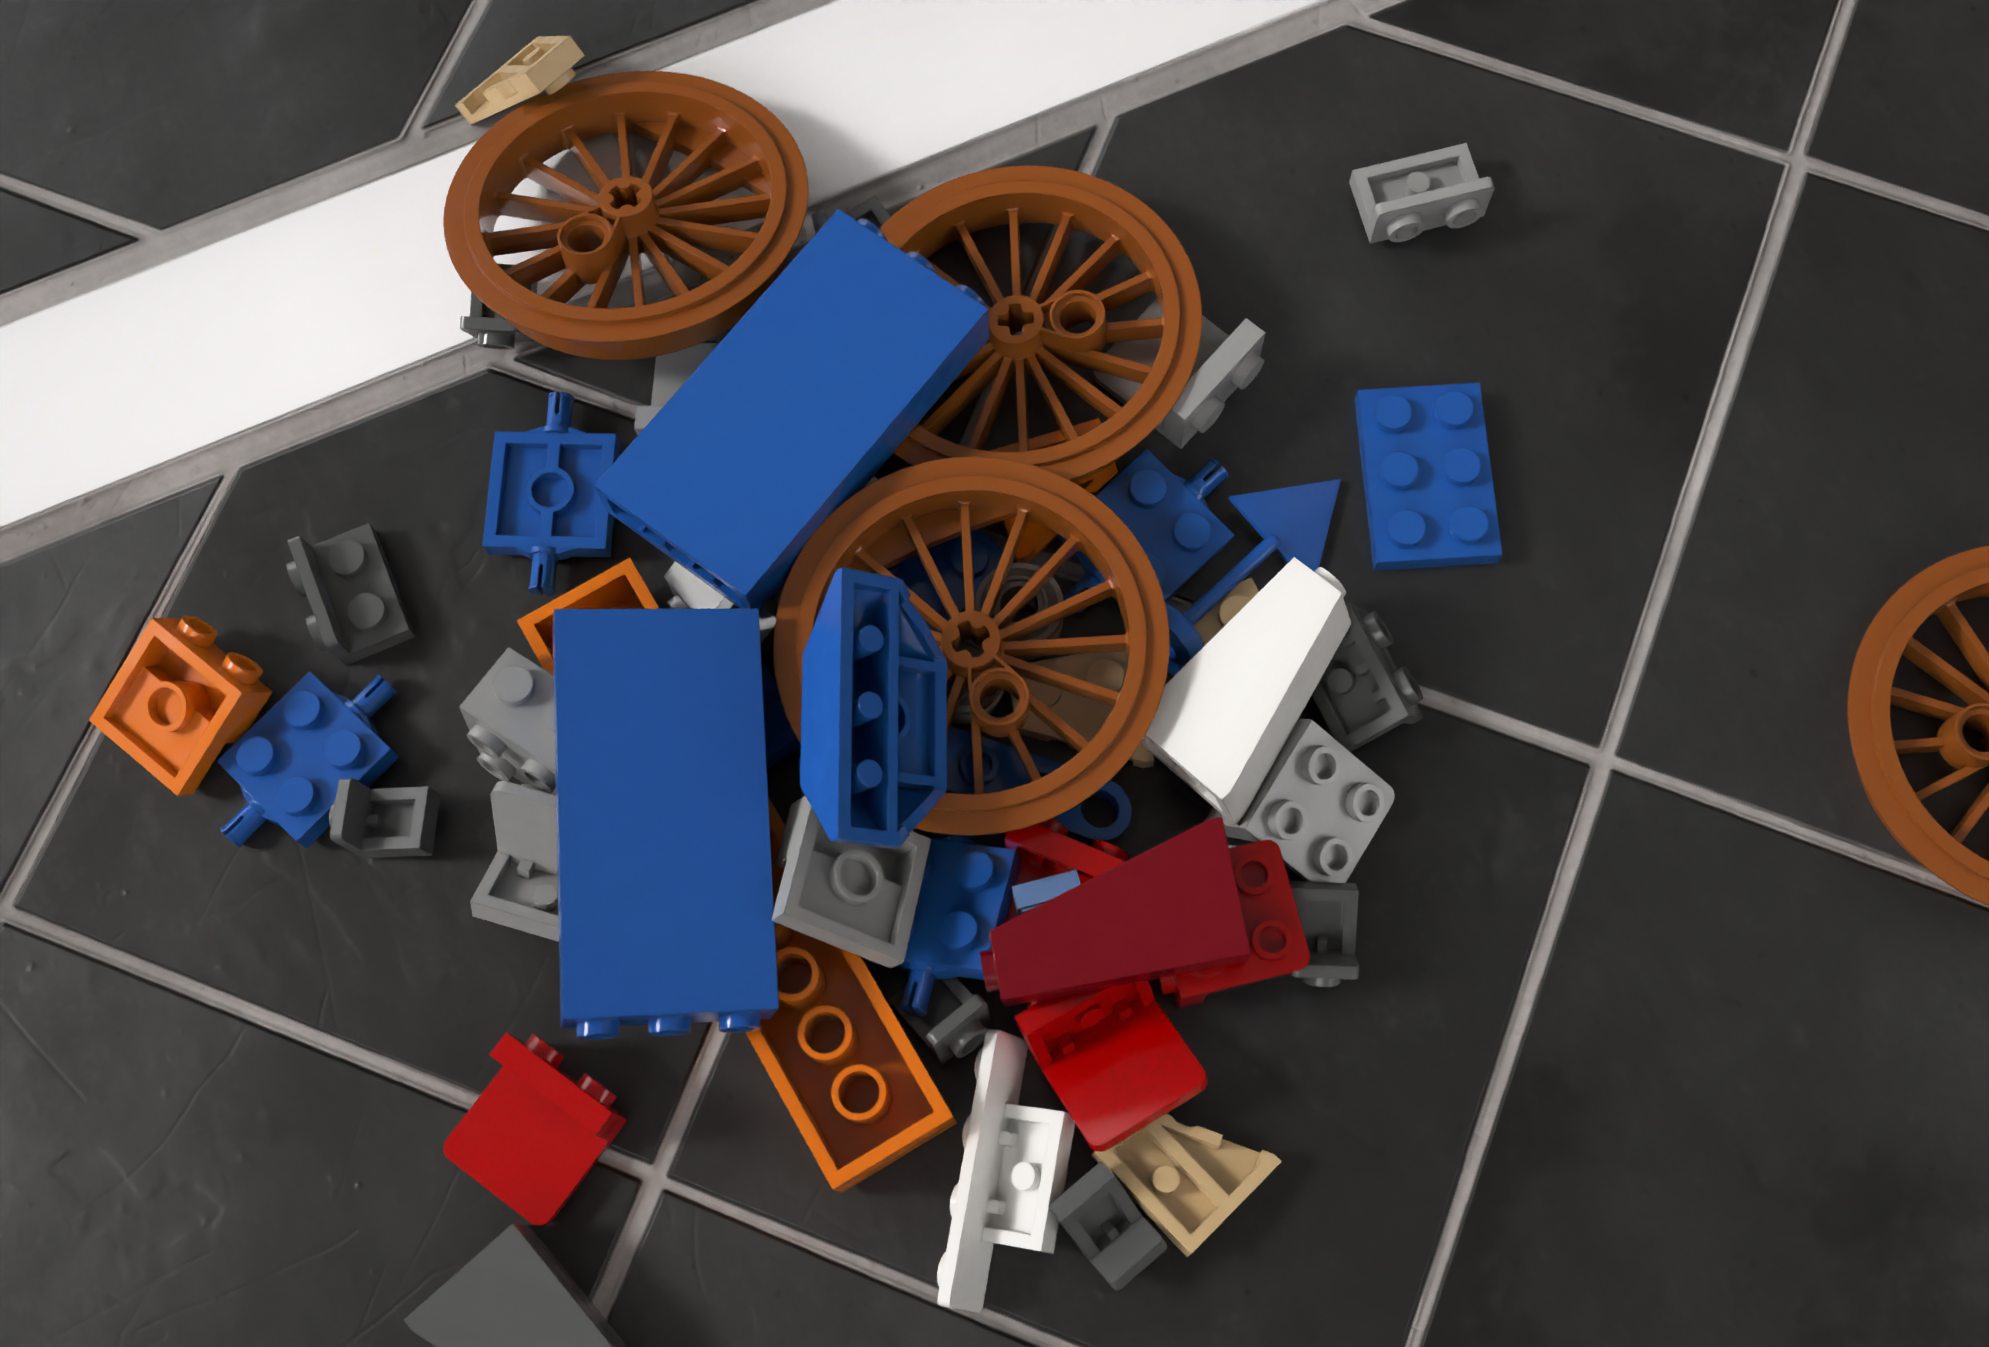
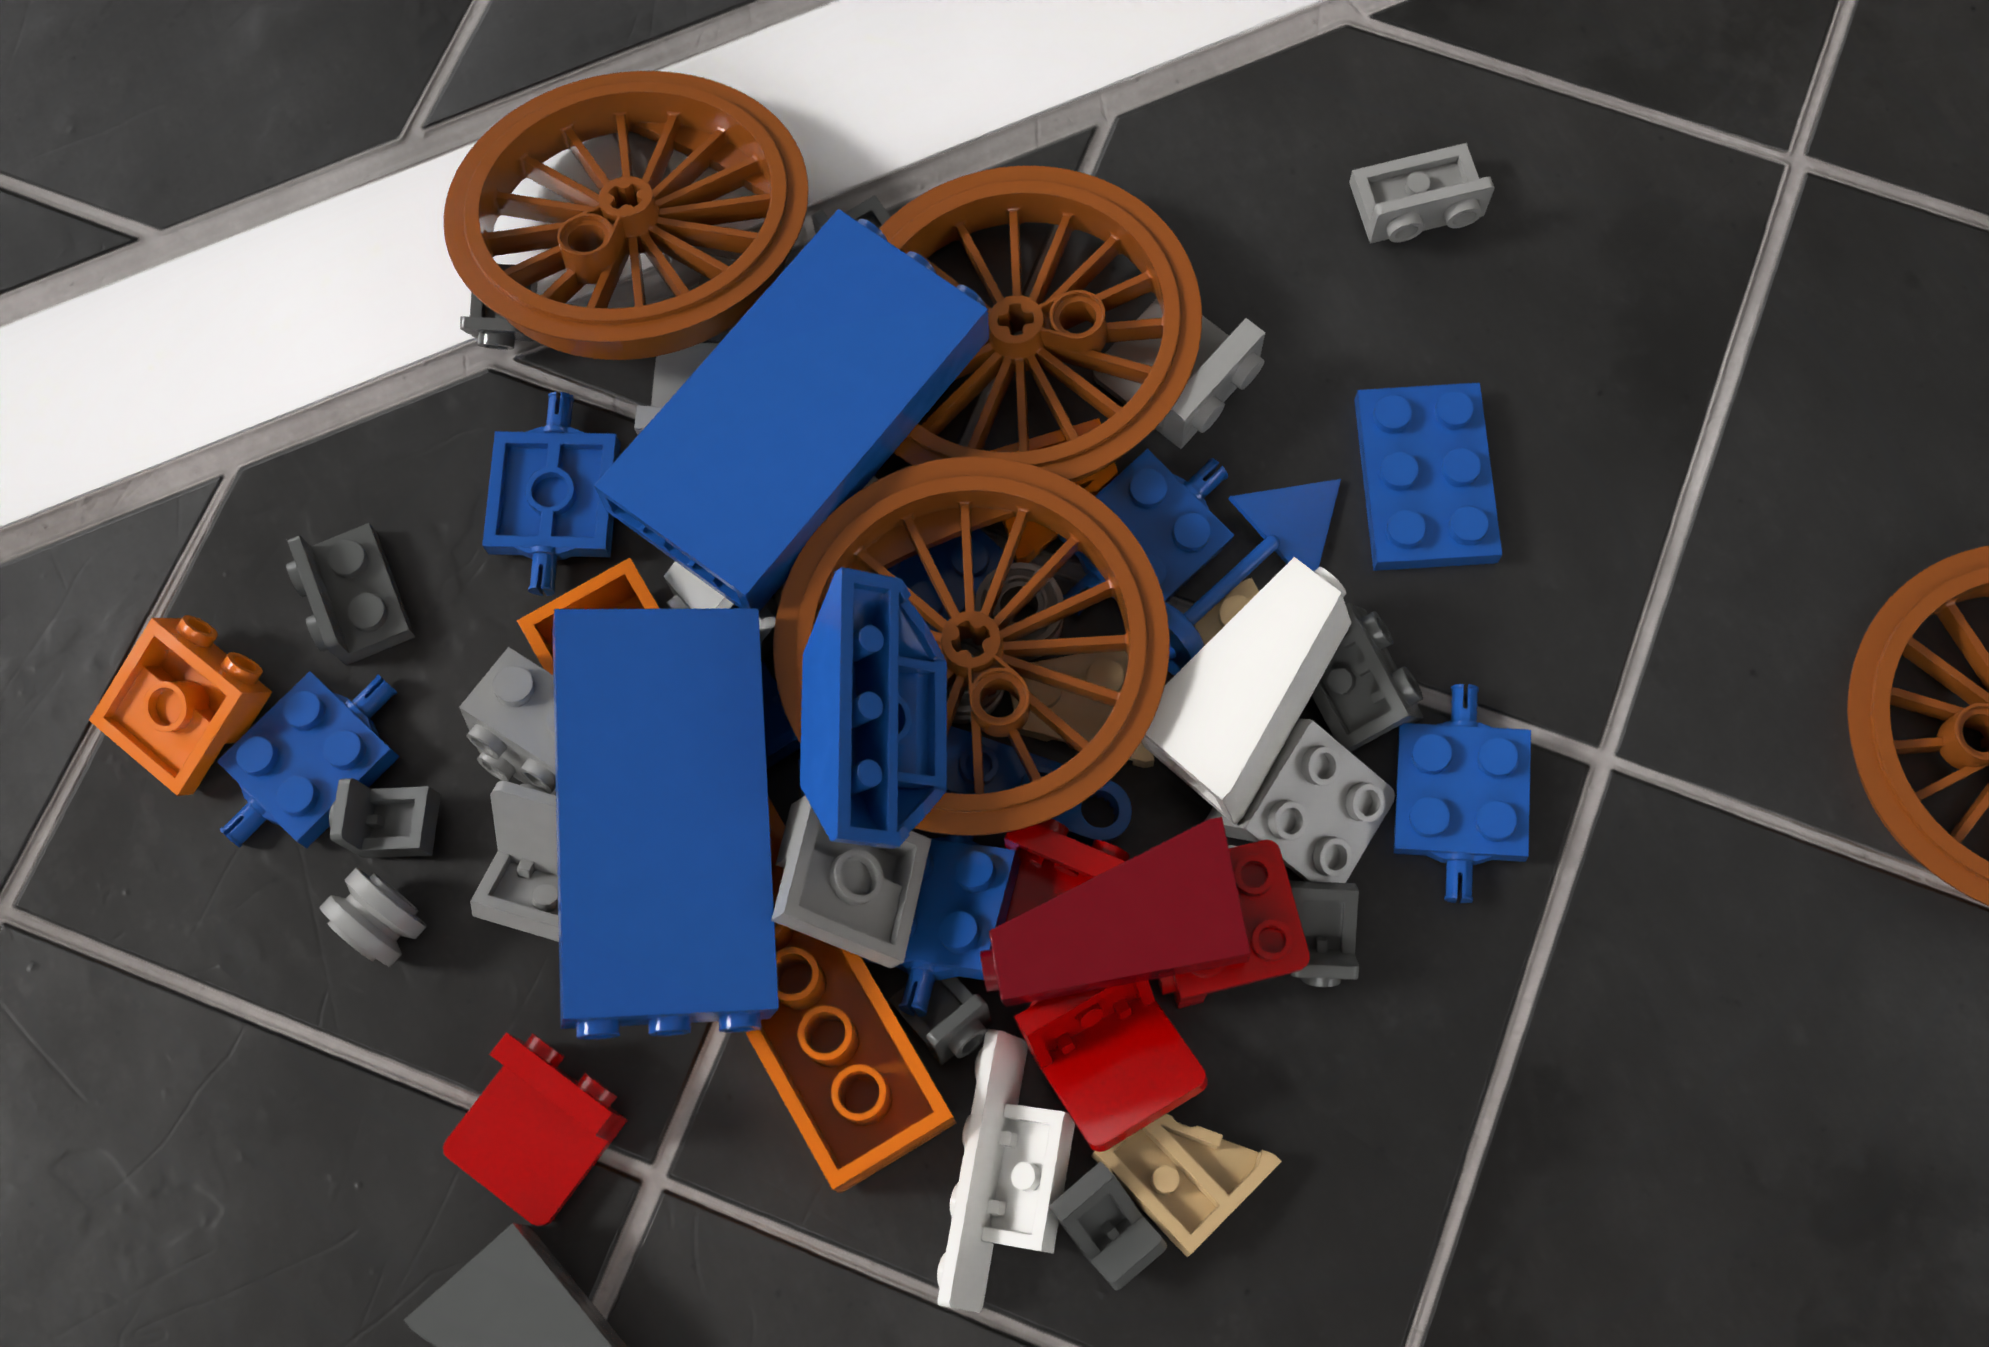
tan wing [455,36,585,124] -> none
medium blue tile [1012,870,1081,916] -> none
none -> light grey wheel [319,867,427,967]
none -> blue plate [1393,684,1531,903]

